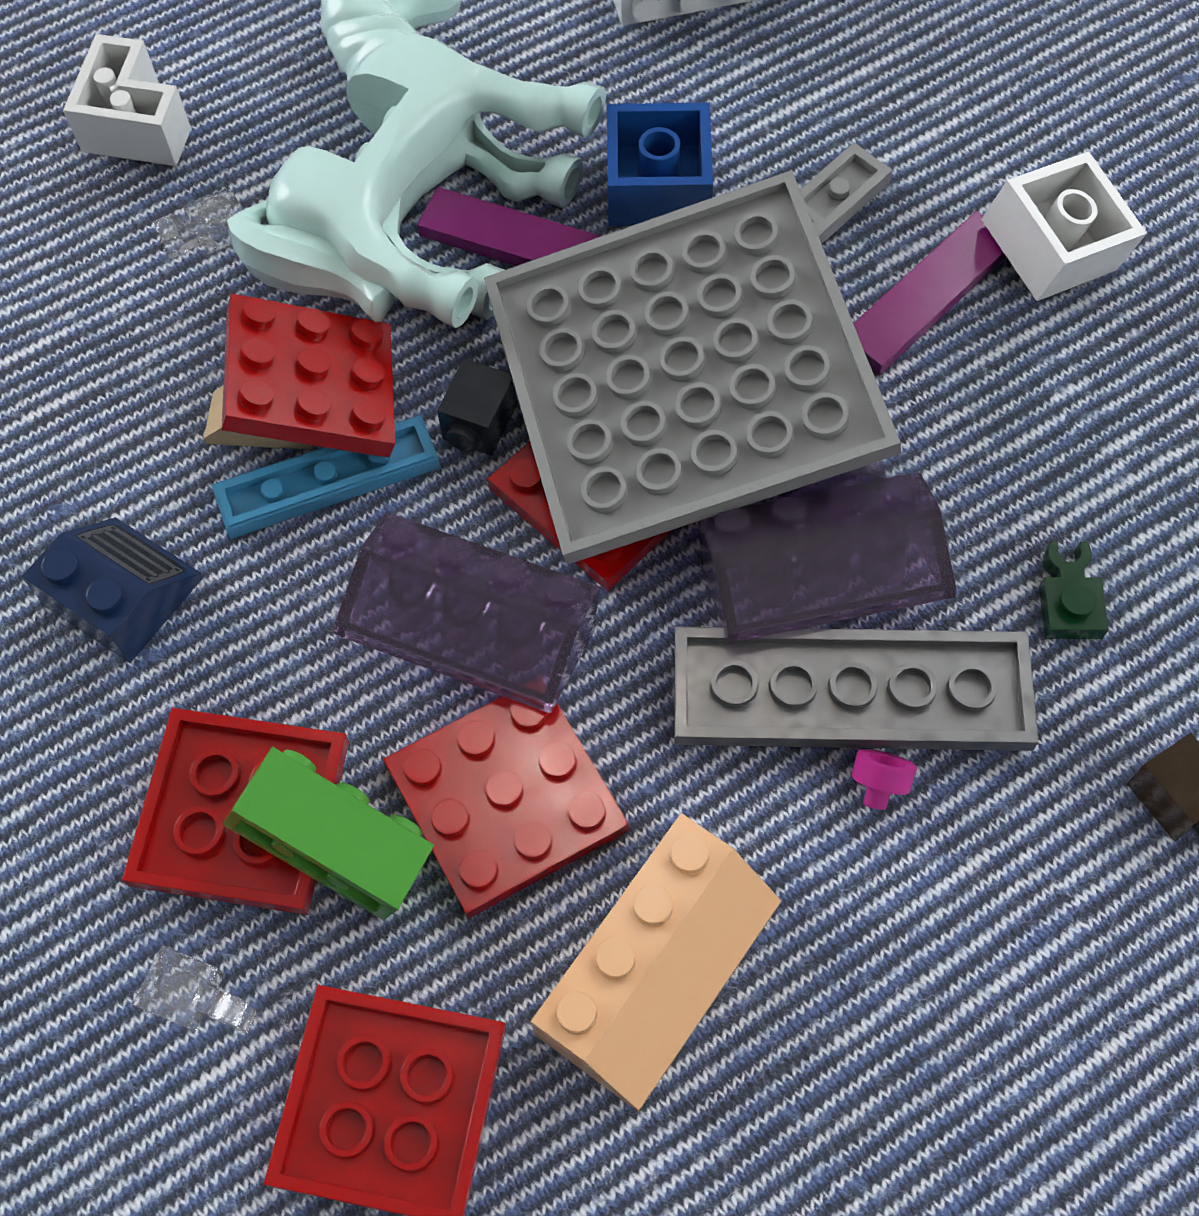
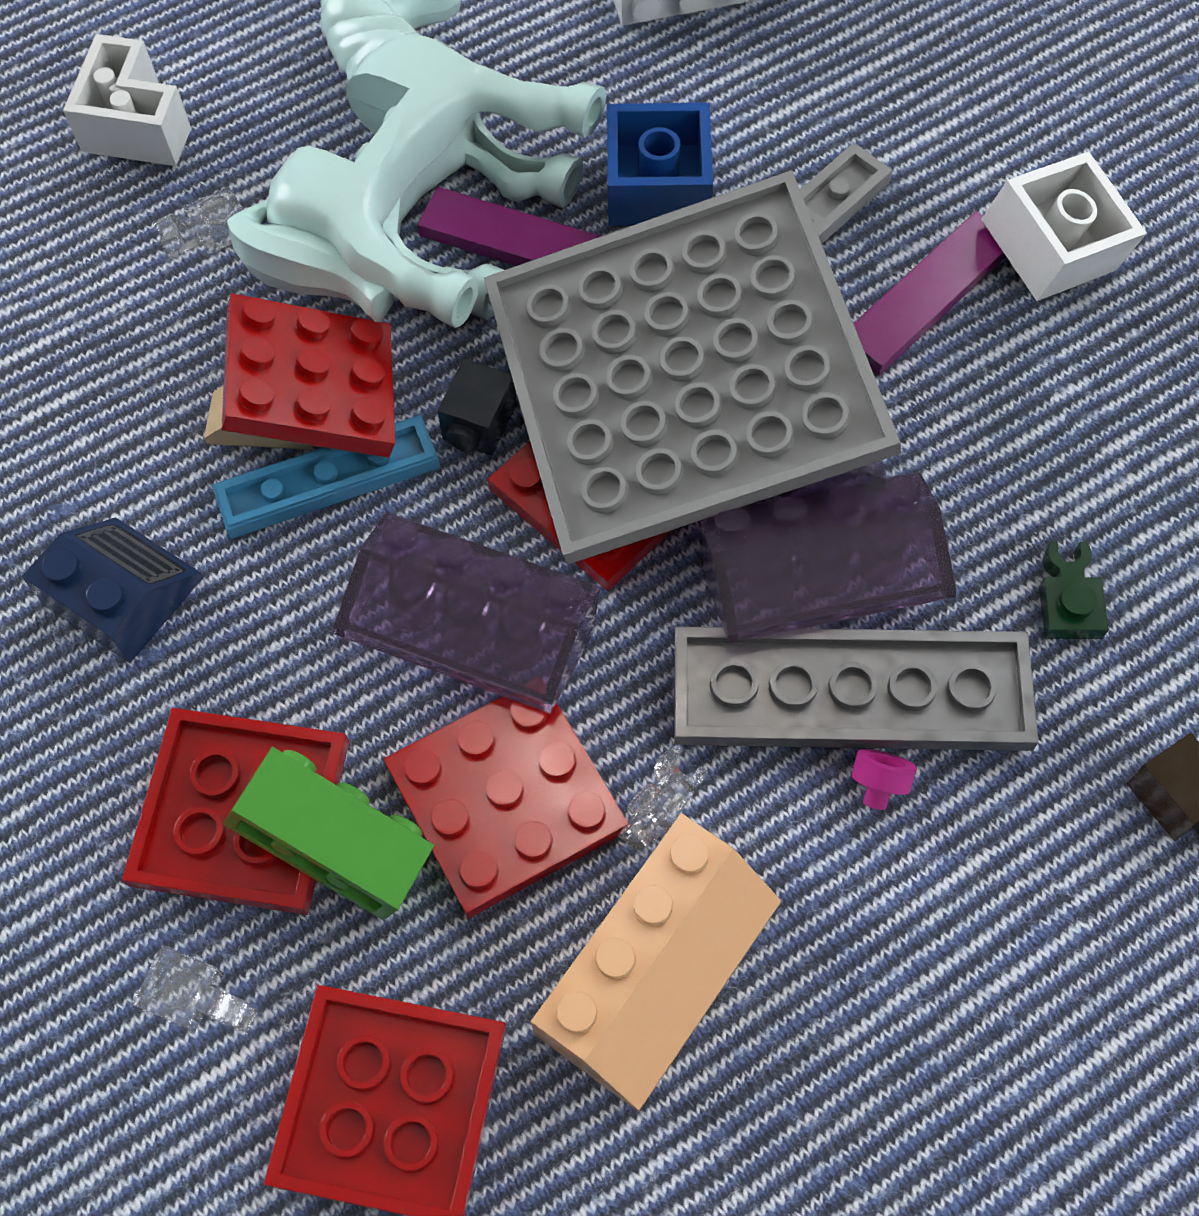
none -> clear plate [618,744,706,852]

